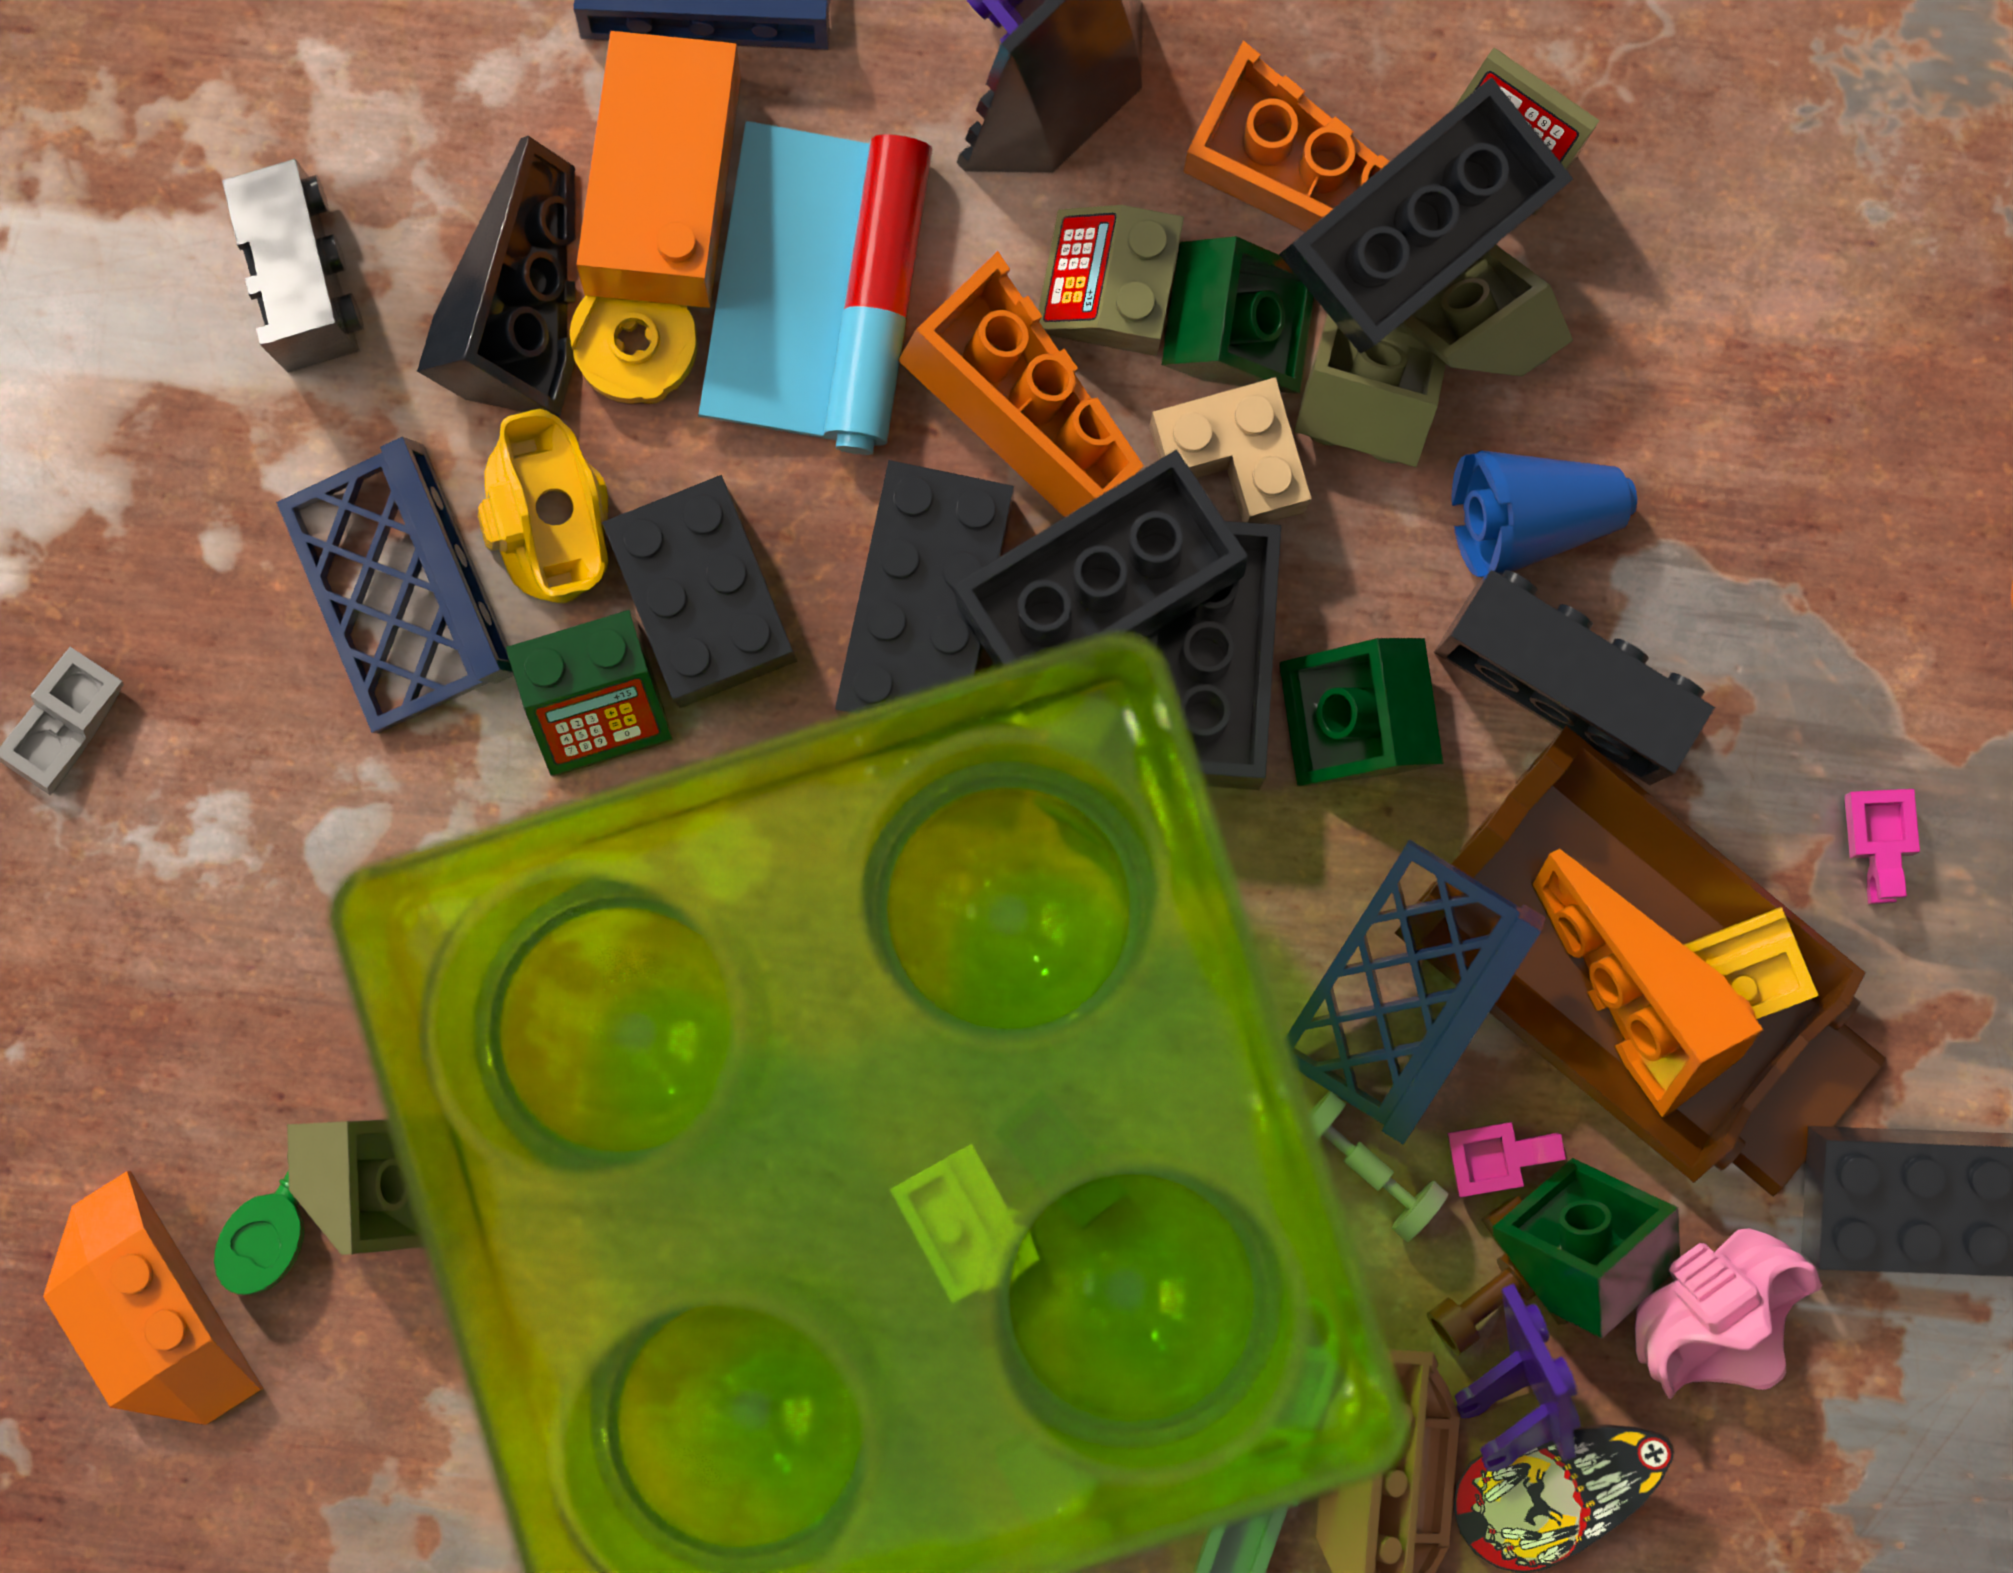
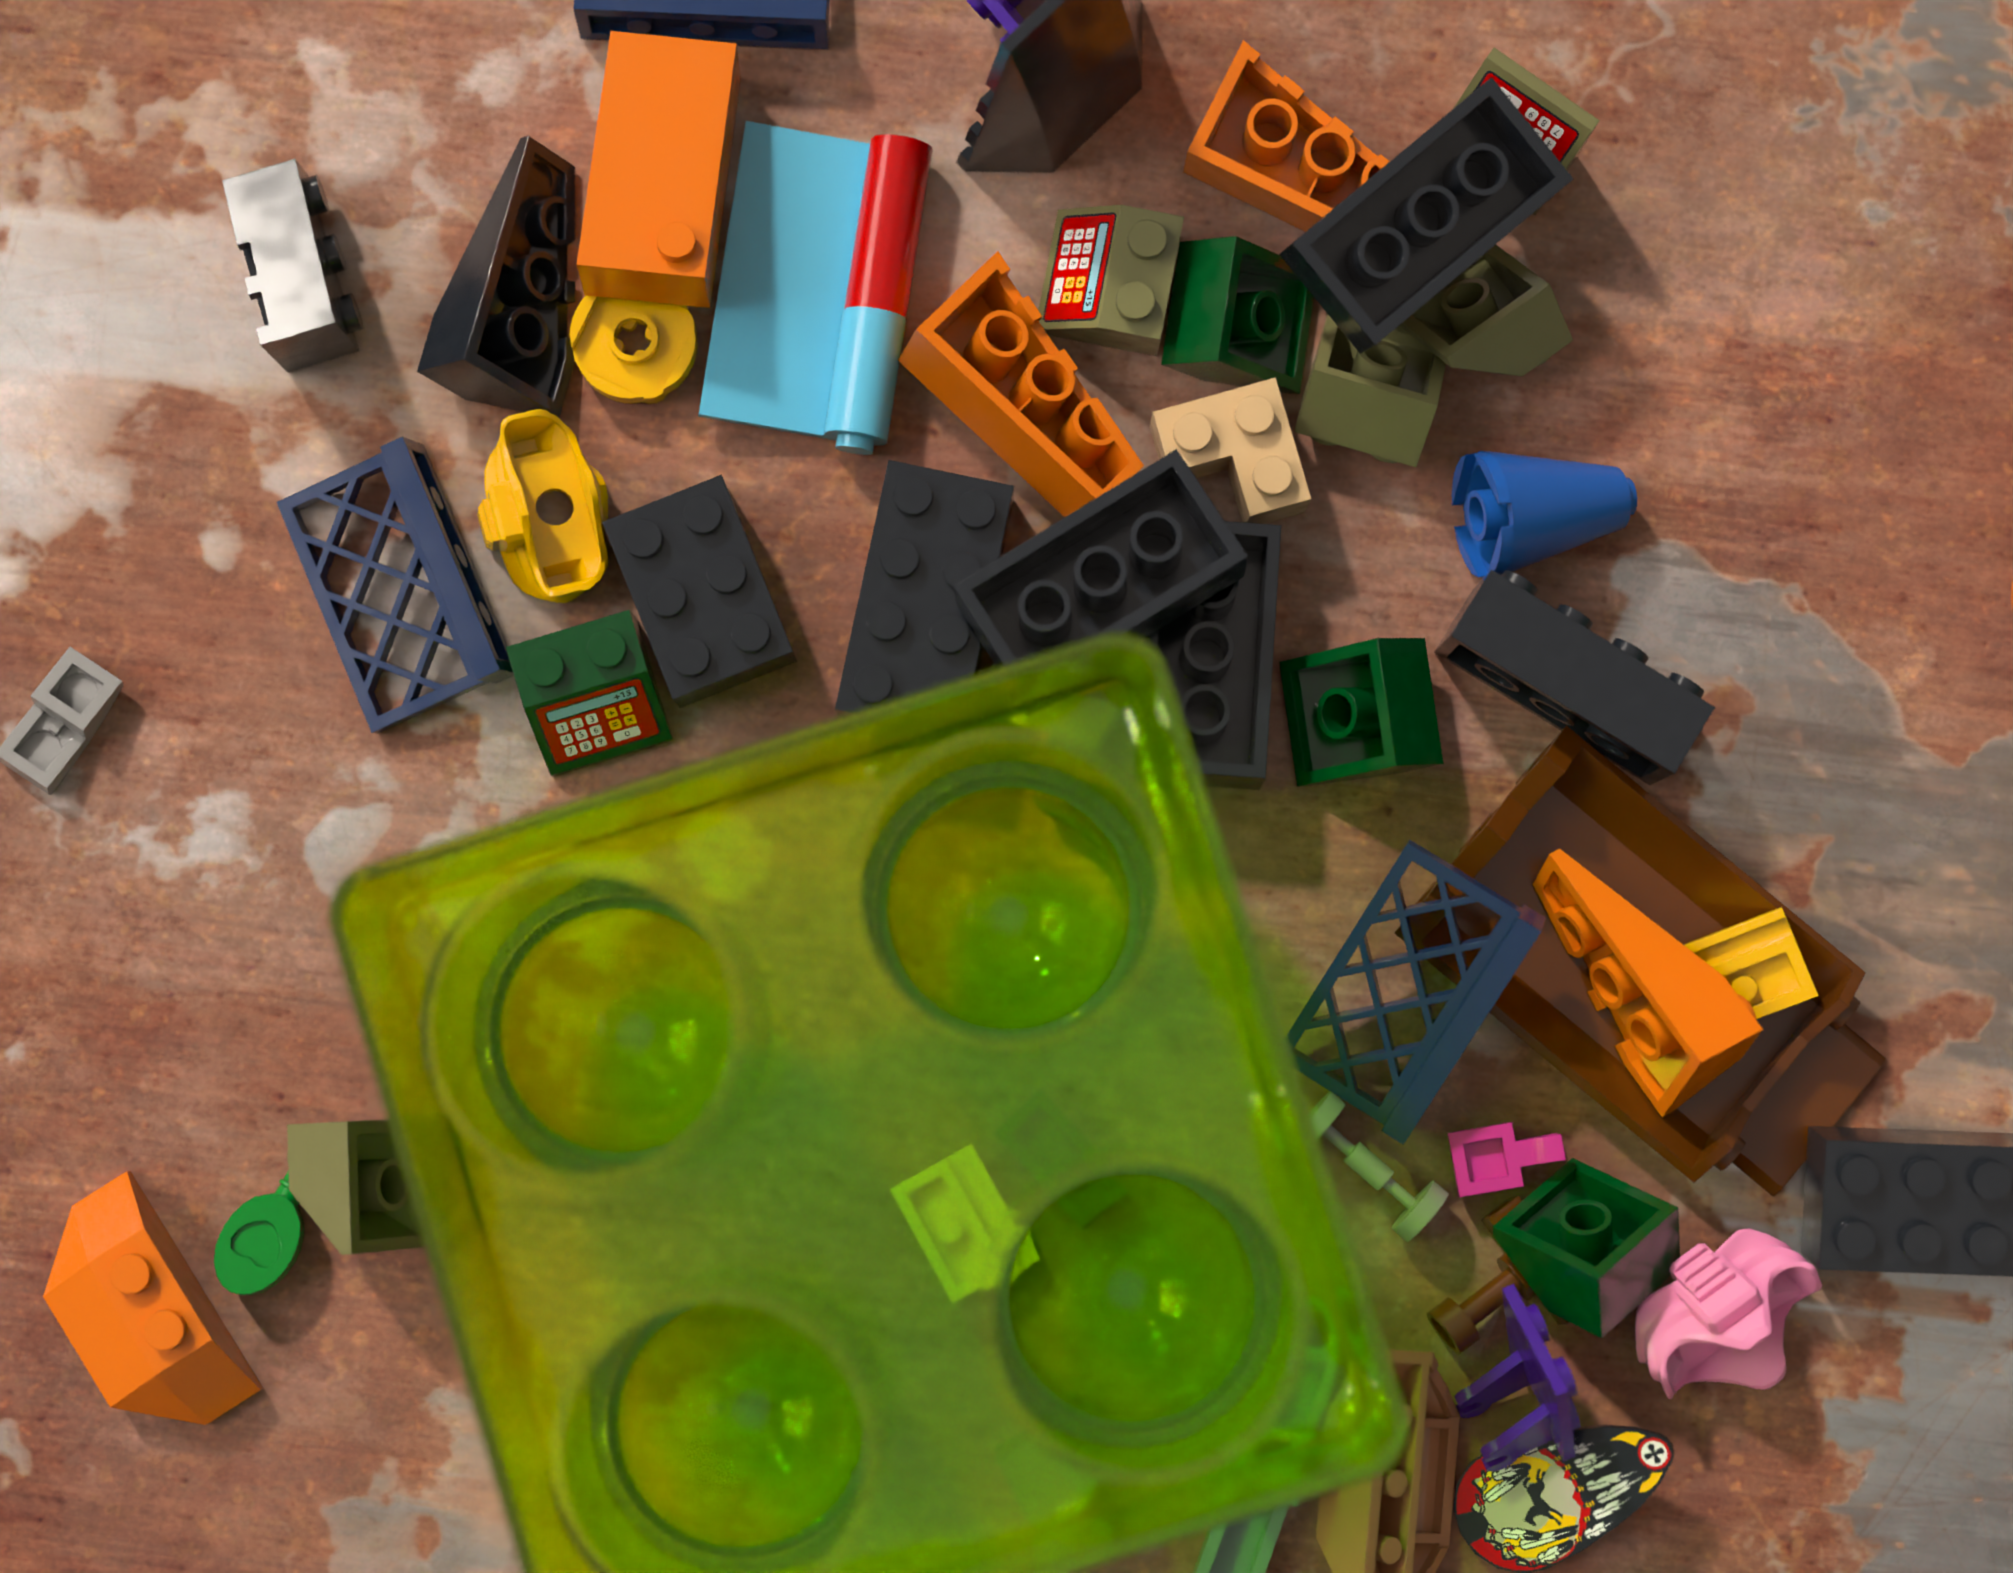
dark pink plate [1844,789,1920,904] -> none

